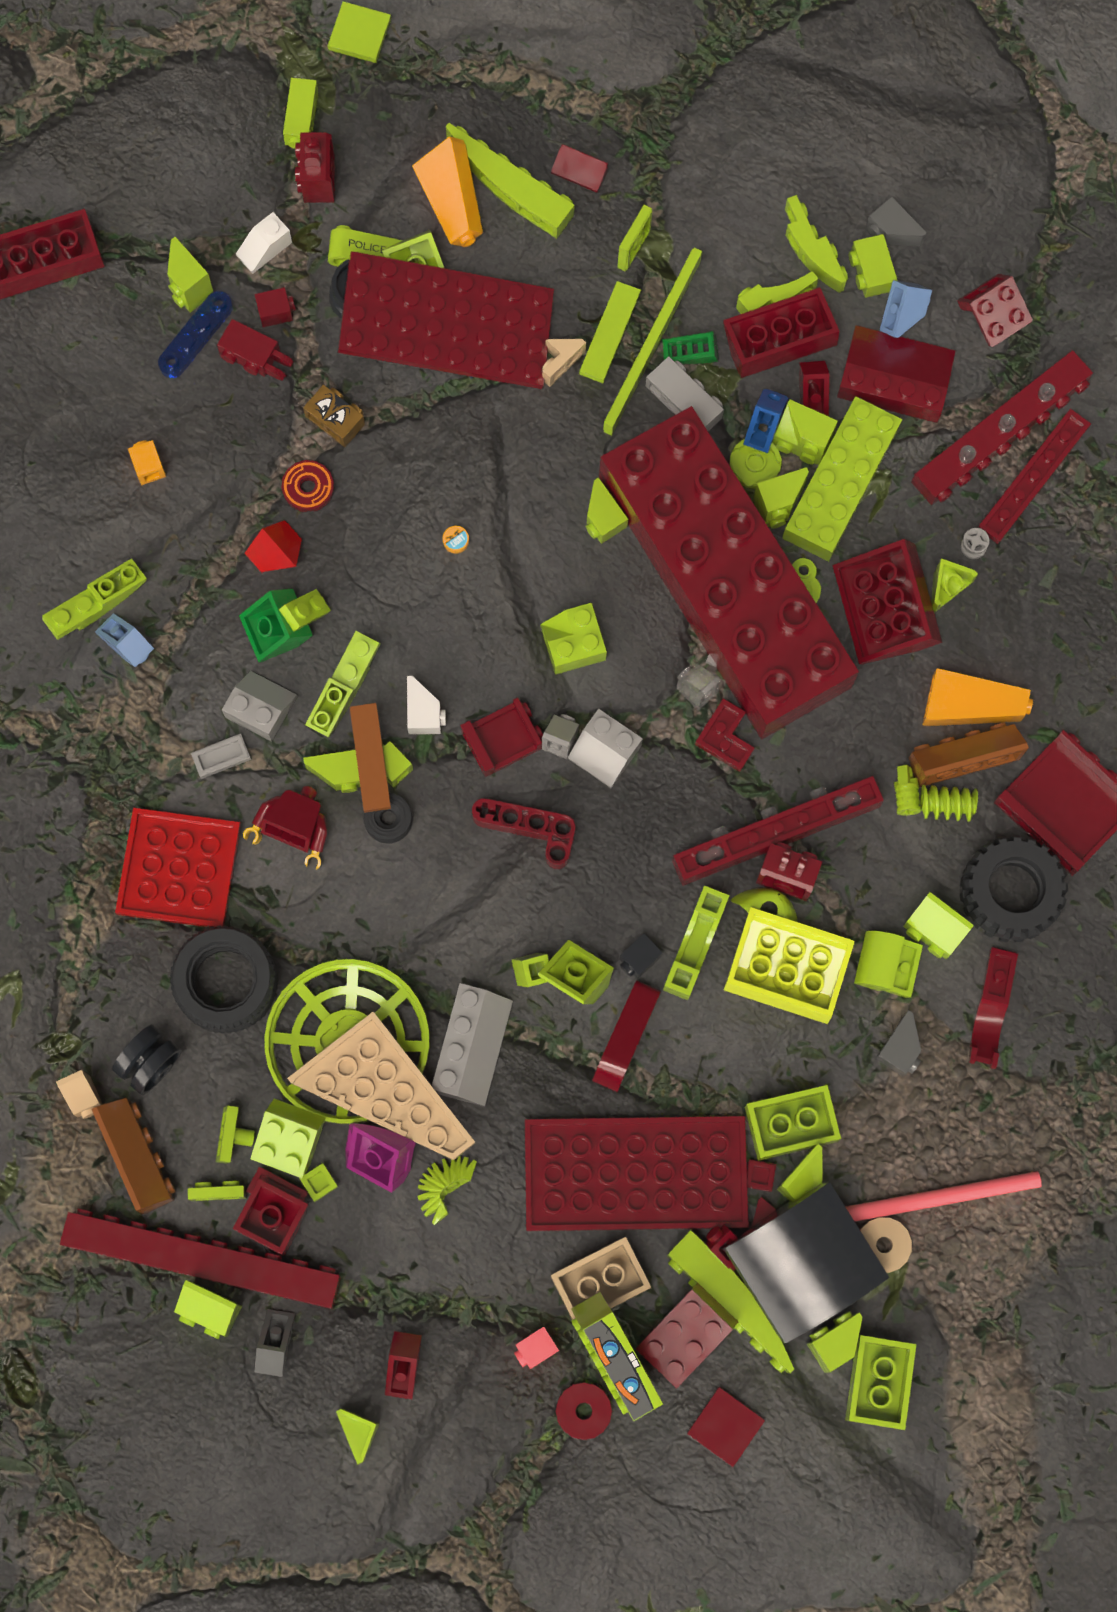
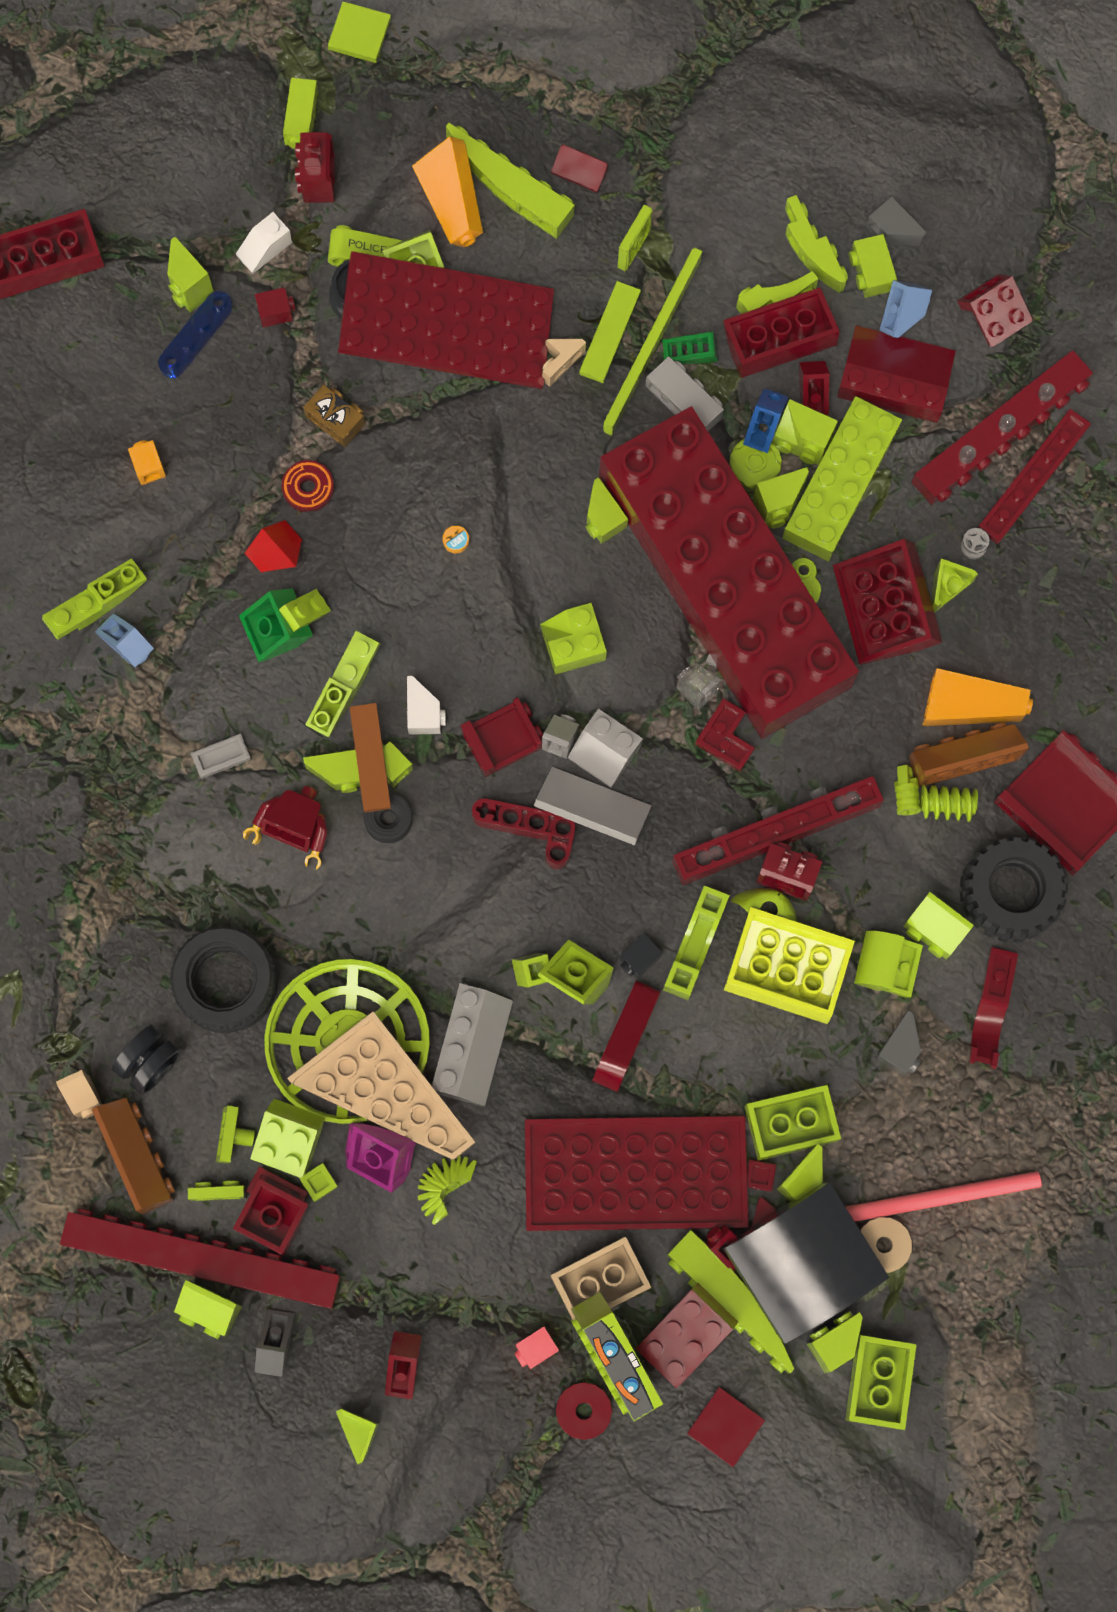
red plate [115,808,241,928] -> none
dark red hinge [217,319,294,381] -> none
light grey slope [222,671,297,742] -> none
none -> light grey tile [534,767,652,845]

